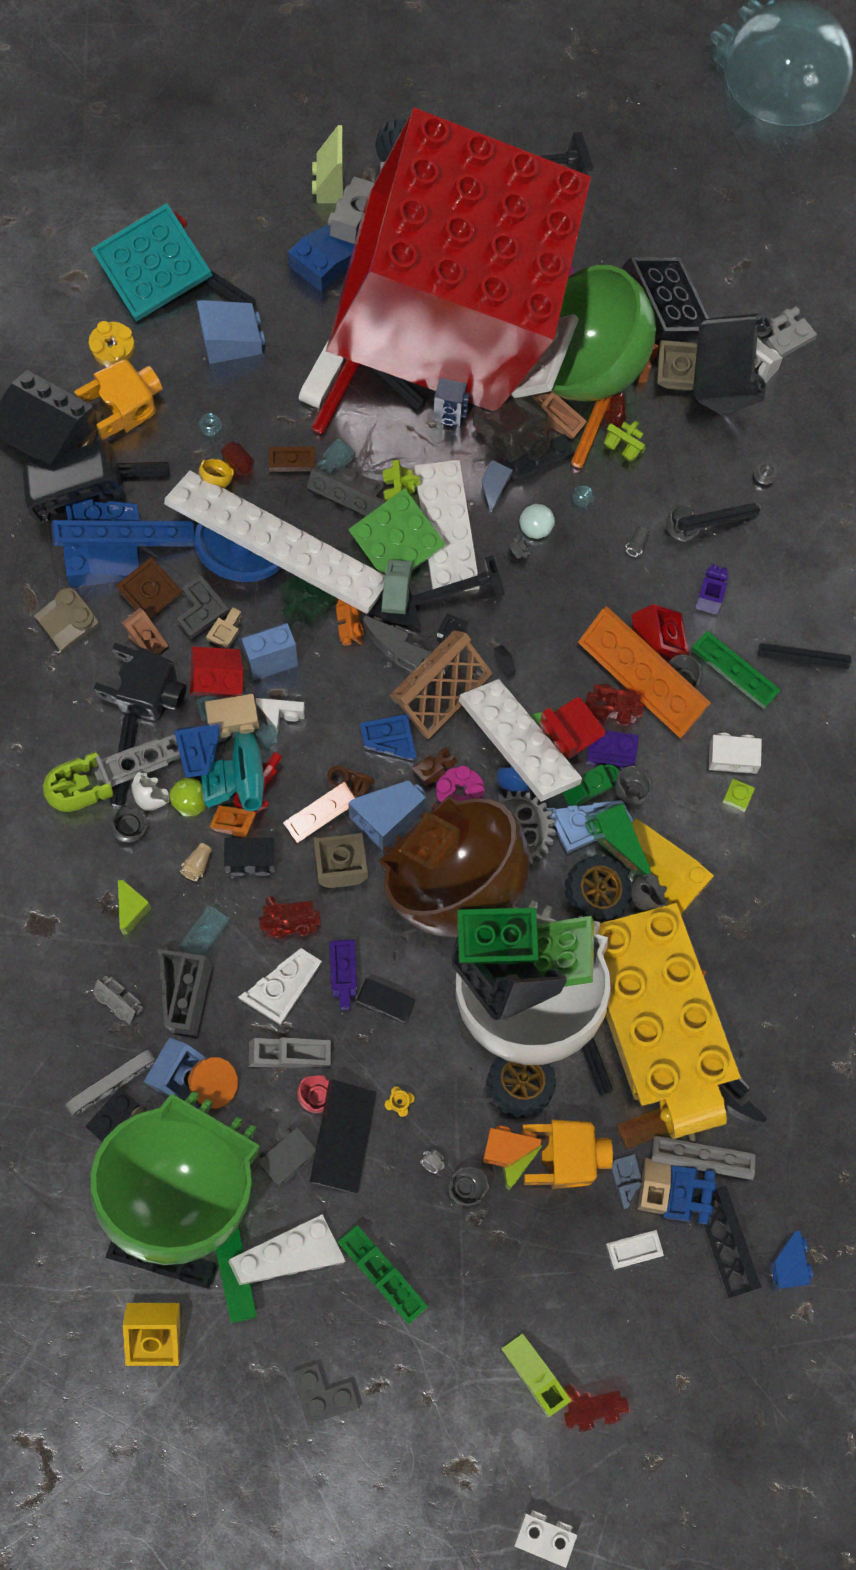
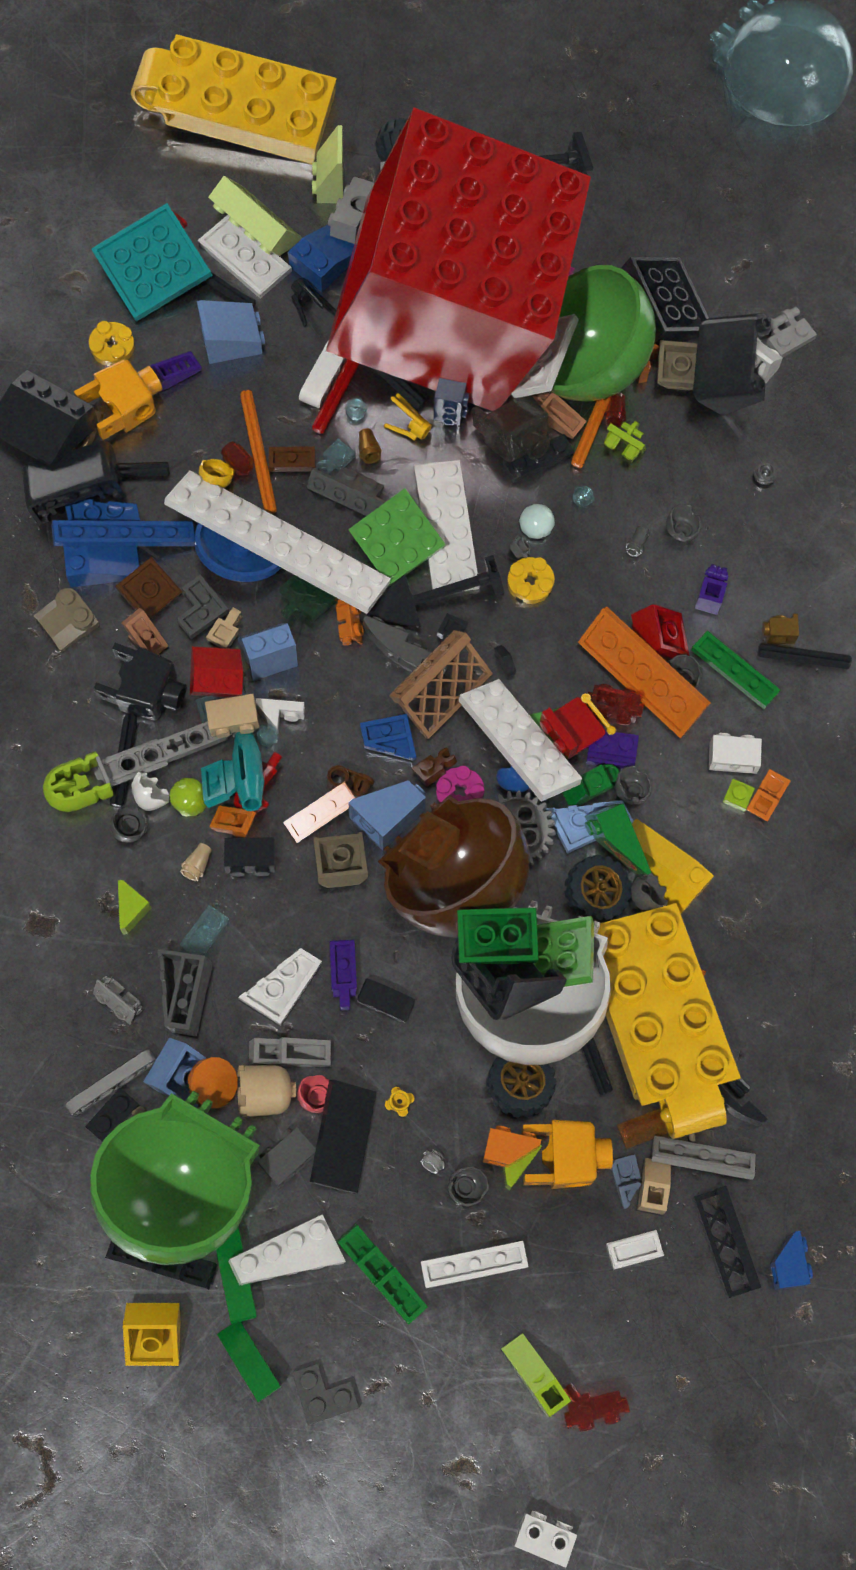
blue wing [174,722,221,778] -> none
clear light blue plate [199,413,222,436] -> none
clear red brick [259,896,321,939] -> none
sand green slope [382,559,412,614] -> none
lime hips [383,460,421,501] -> none
sand blue slope [481,460,512,512] -> none
blue plate [663,1165,716,1225] -> none
black axle [678,502,761,532] -> none
none -> yellow plate [131,34,337,164]
none -> dark purple slope [151,351,202,391]
none -> white tile [198,215,292,299]
none -> yellowish green slope [208,176,302,256]
none -> green slope [217,1322,281,1403]
none -> tan cylinder [237,1065,296,1117]
none -> orange axle [240,390,277,514]
none -> black plant [291,278,337,325]
none -> clear light blue plate [345,398,368,420]
none -> pearl gold cone [359,428,382,464]
none -> yellow plant [384,393,432,441]
none -> white plate [420,1241,528,1289]
none -> yellow plate [507,557,555,604]
none -> yellow hinge [581,693,616,735]
none -> orange slope [746,769,791,822]
none -> pearl gold brick [762,614,799,644]

